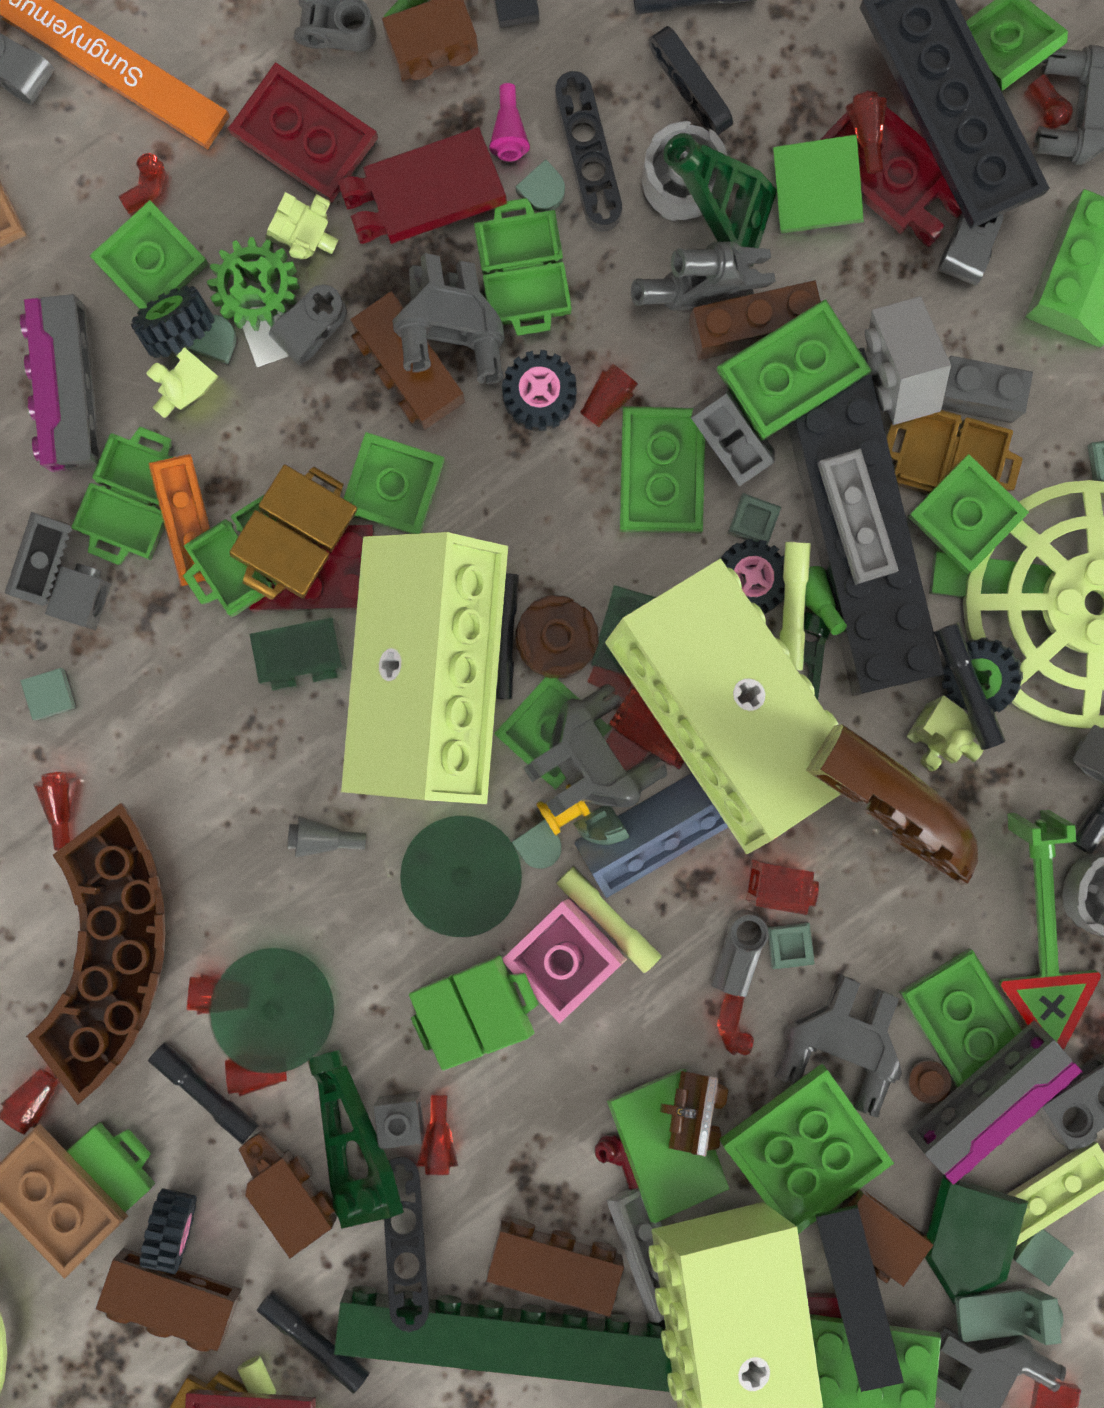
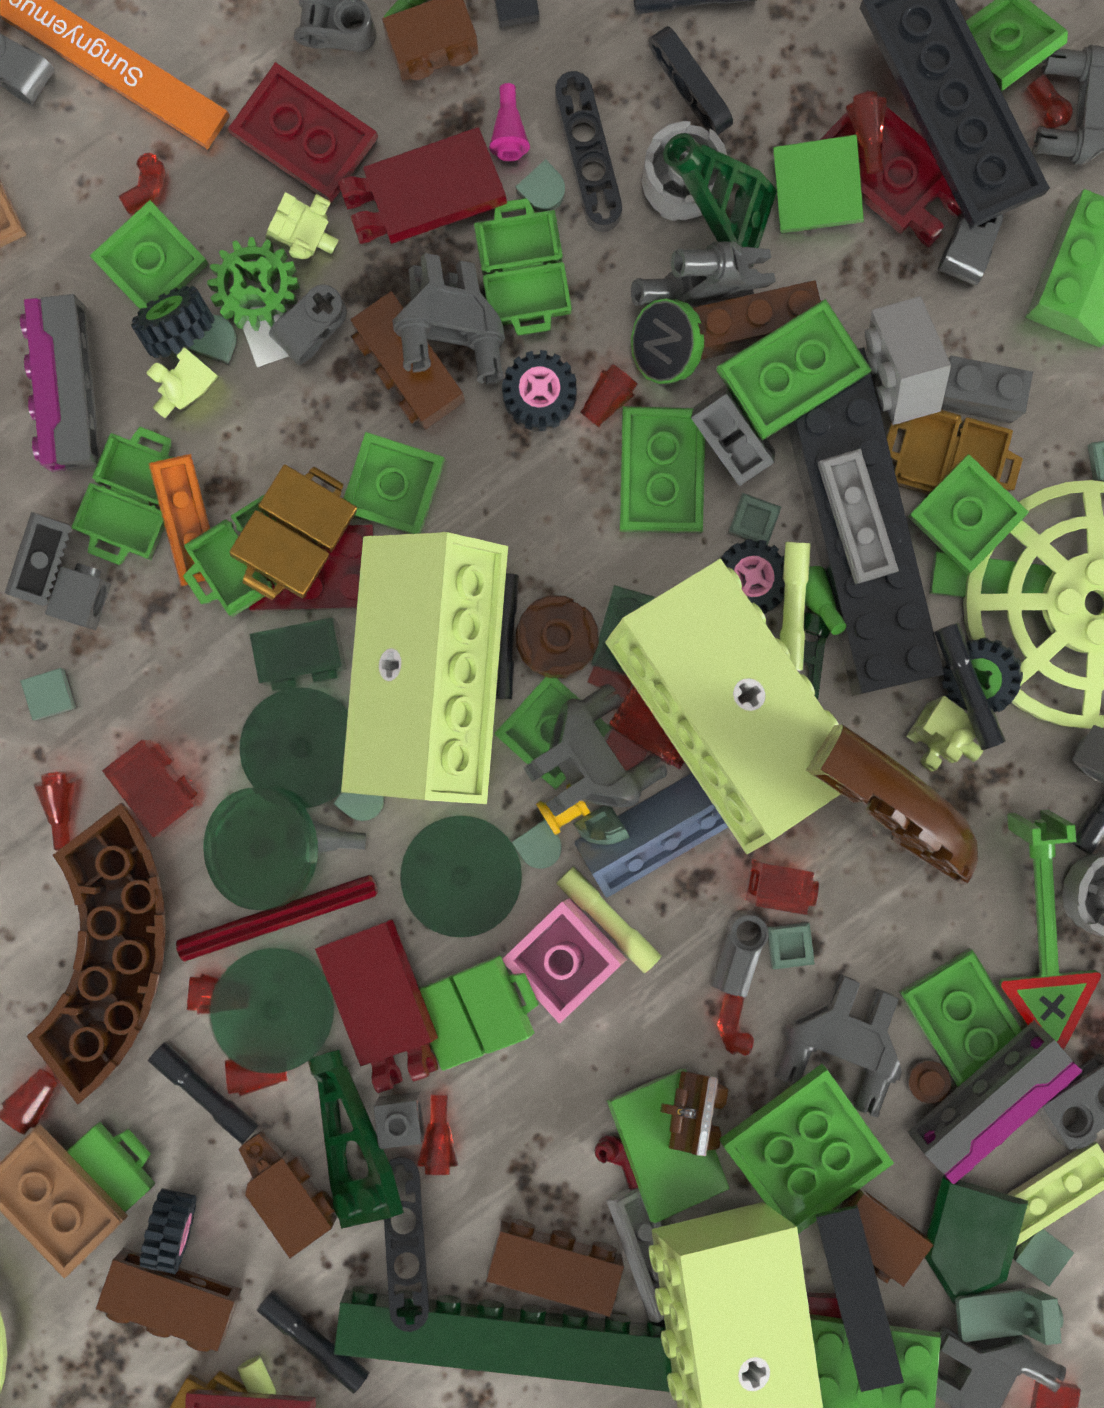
none -> clear red brick [102,739,202,838]
none -> dark red axle [176,875,378,961]
none -> clear green piece [203,787,318,910]
none -> clear green piece [239,687,348,809]
none -> dark red tile [315,919,438,1094]
none -> sand green tile [333,792,385,821]
none -> tile [631,298,704,384]

